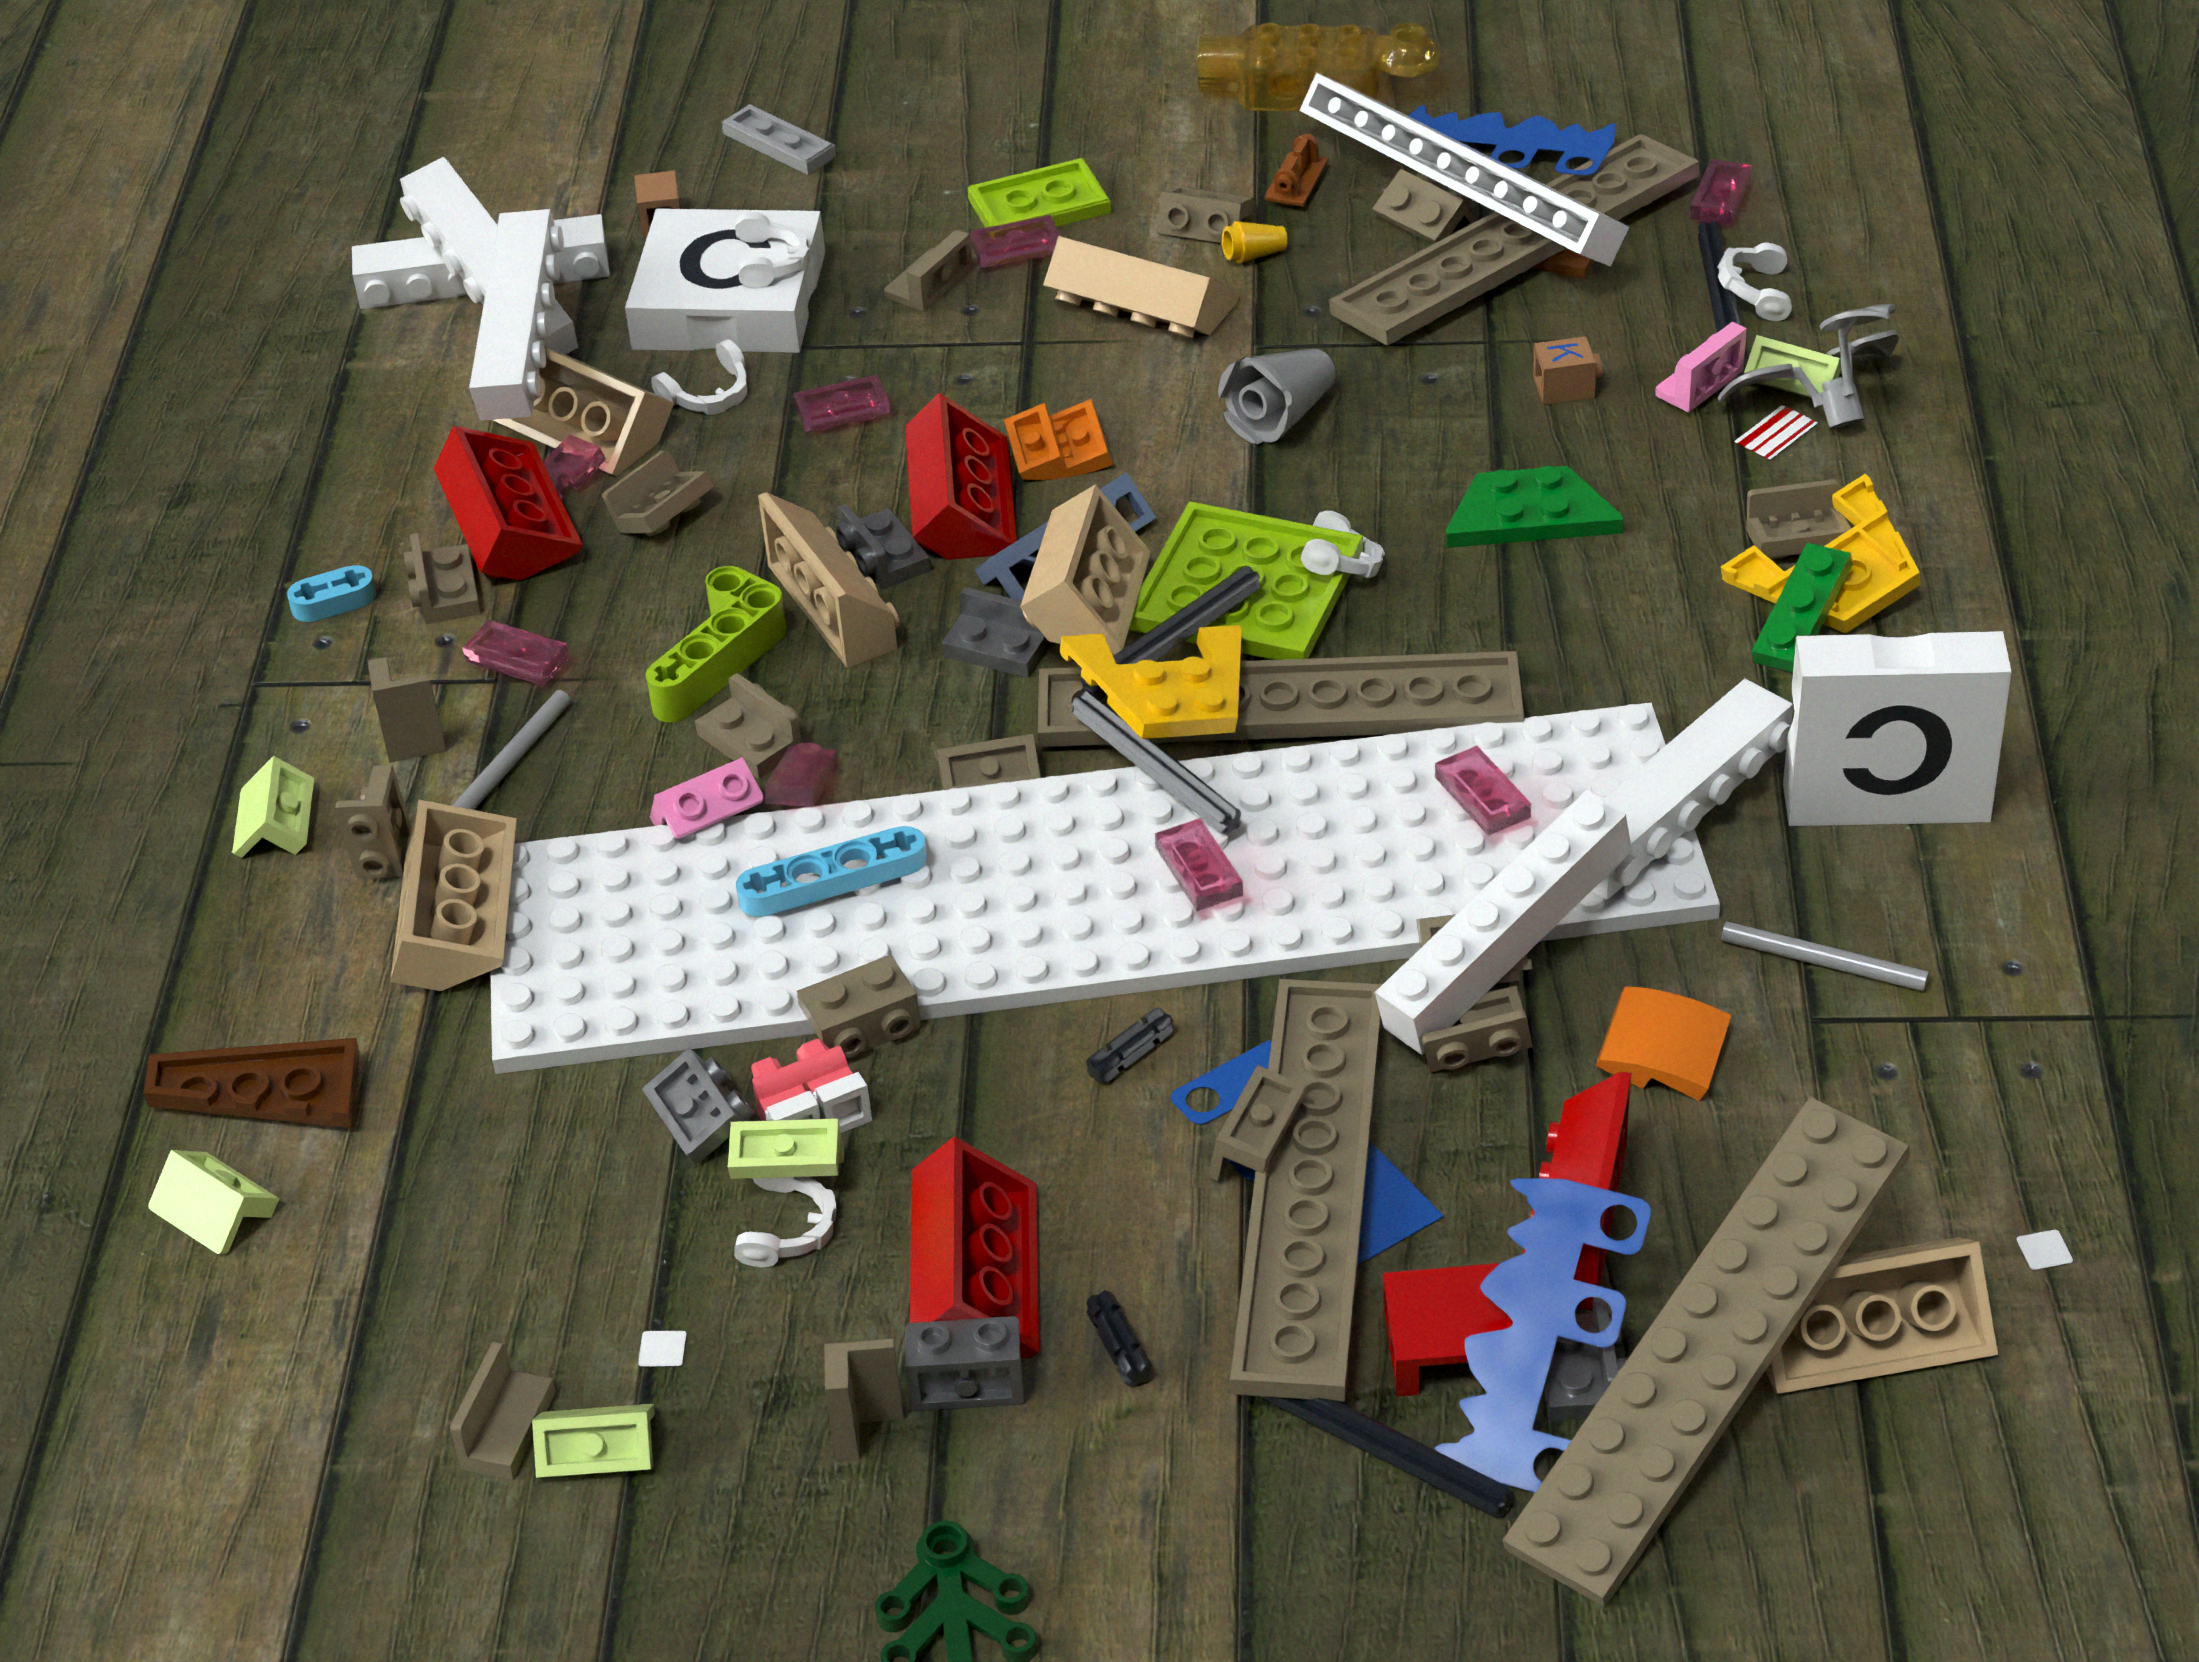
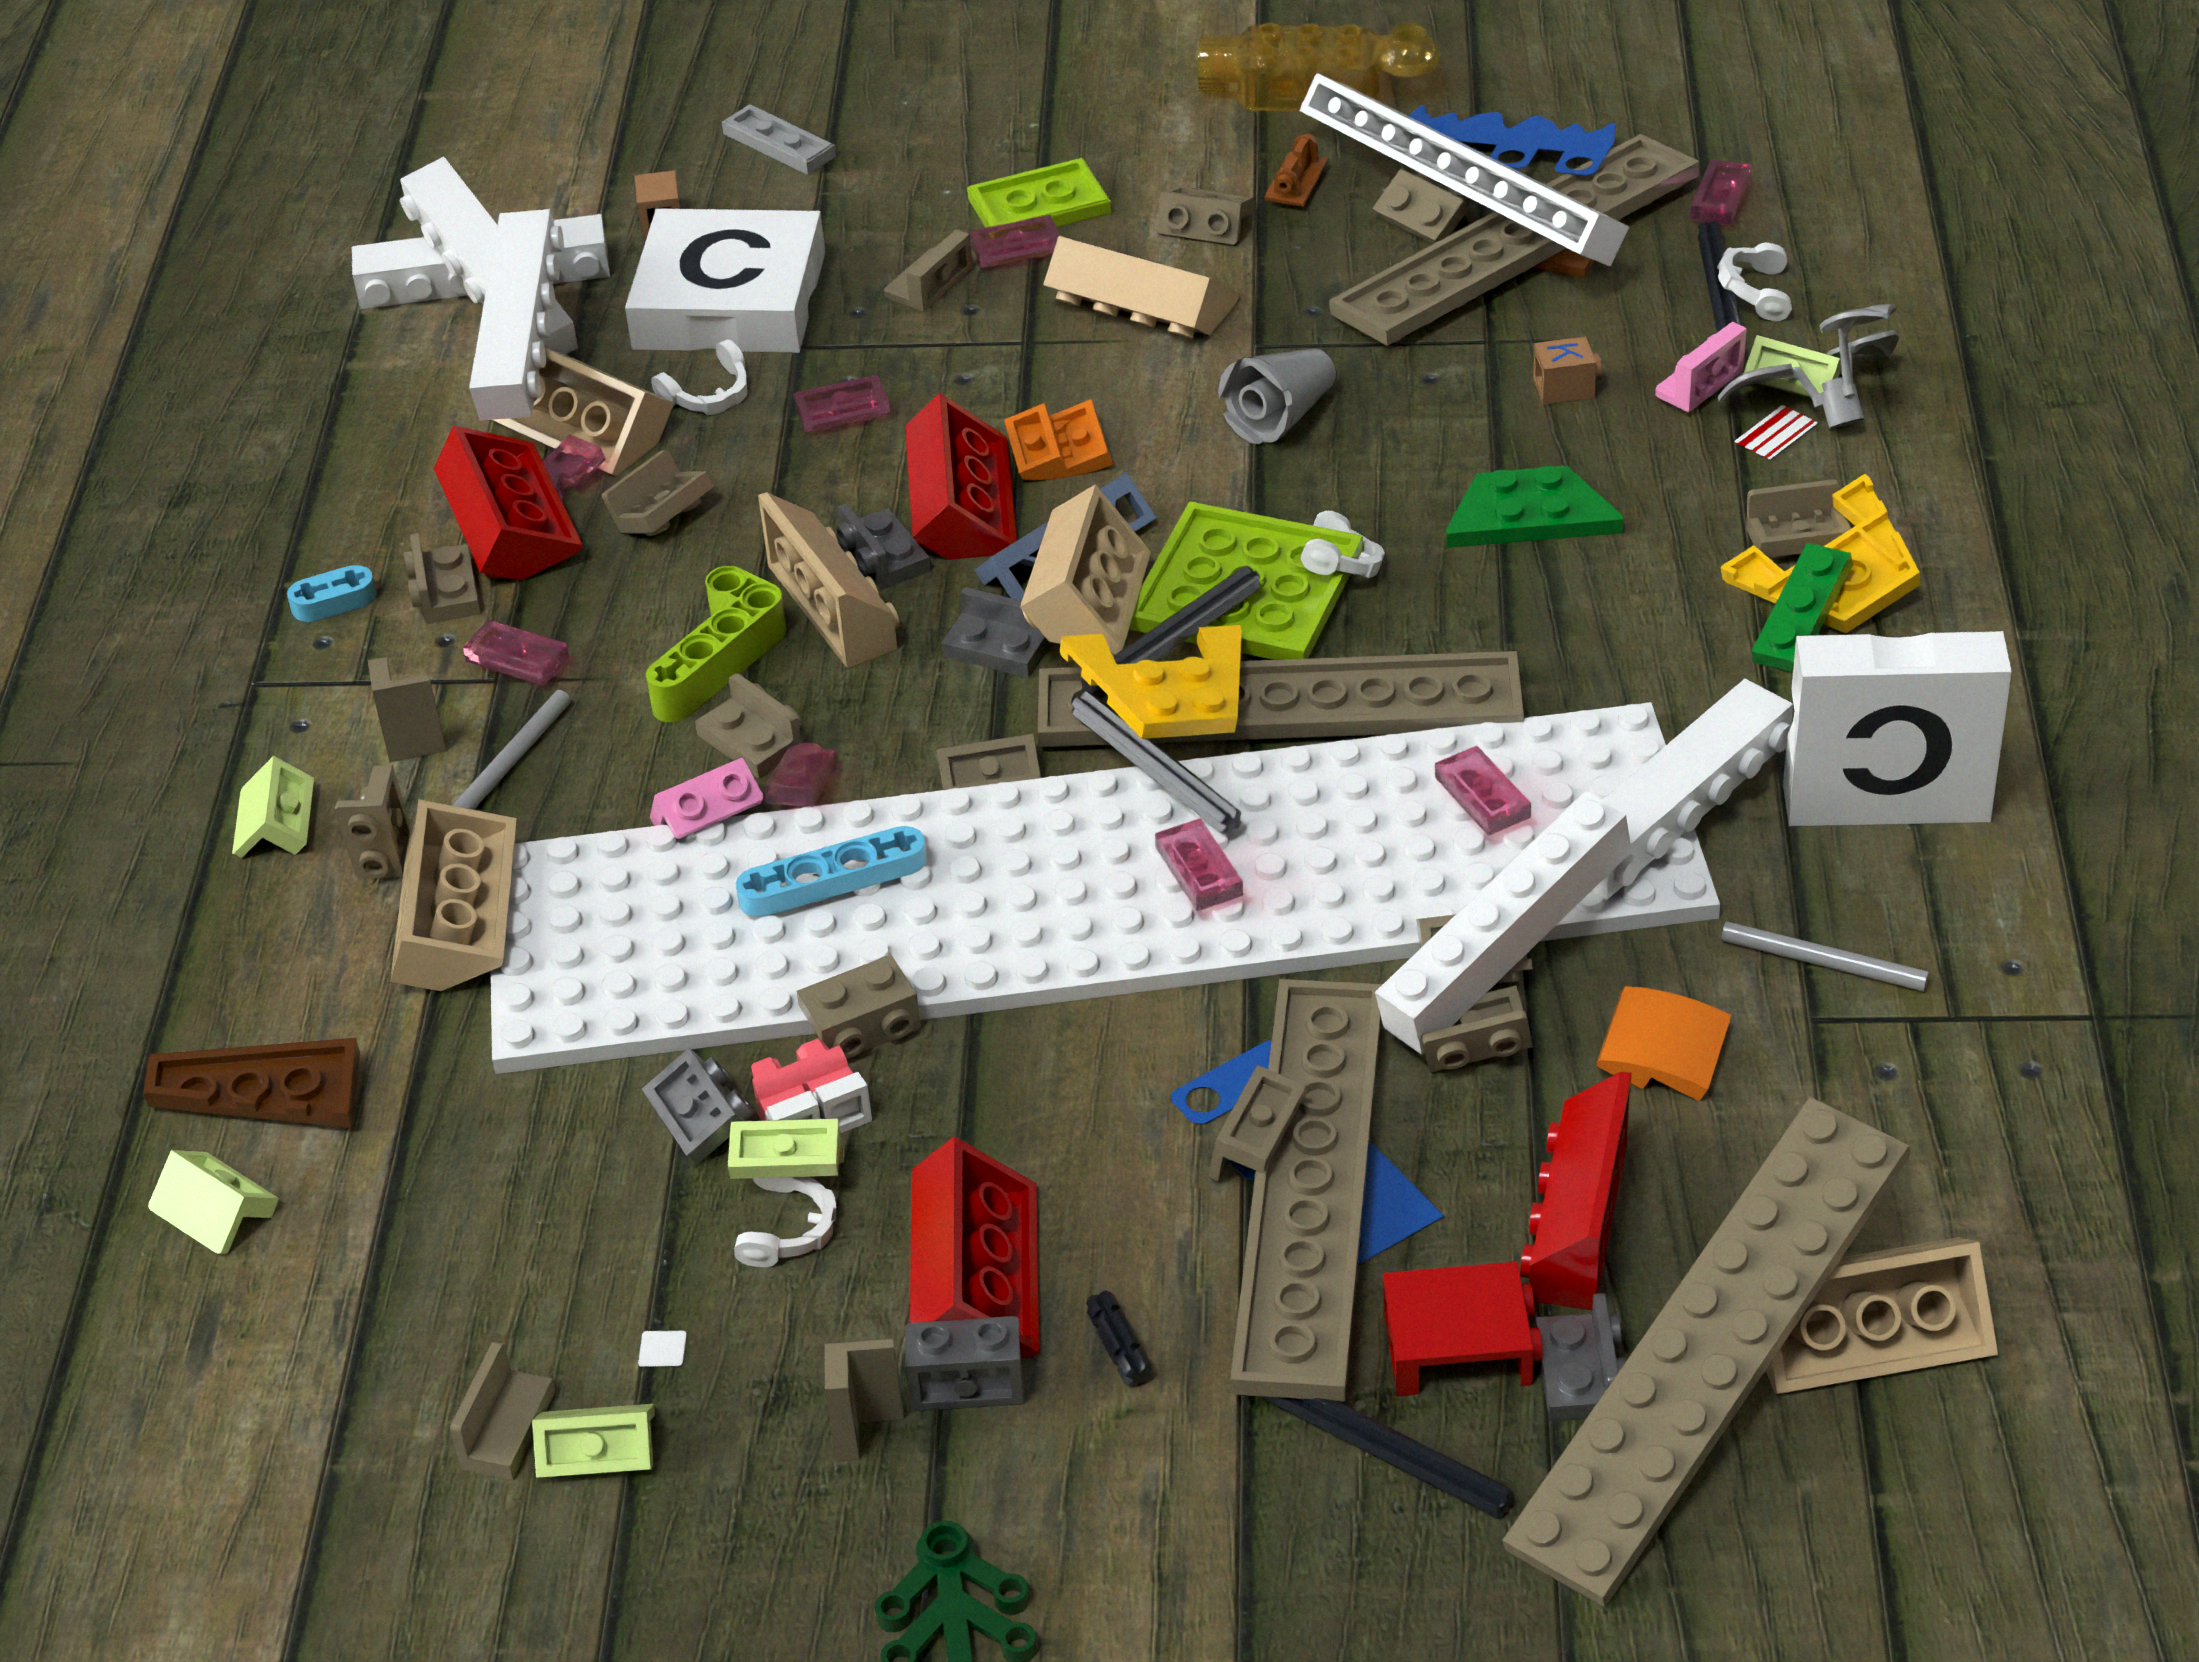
white piece [735,212,809,288] -> none
black axle [1086,1008,1174,1084] -> none
yellow cone [1222,221,1287,263] -> none
piece [1435,1178,1651,1493] -> none
white sticker [2017,1230,2073,1270] -> none

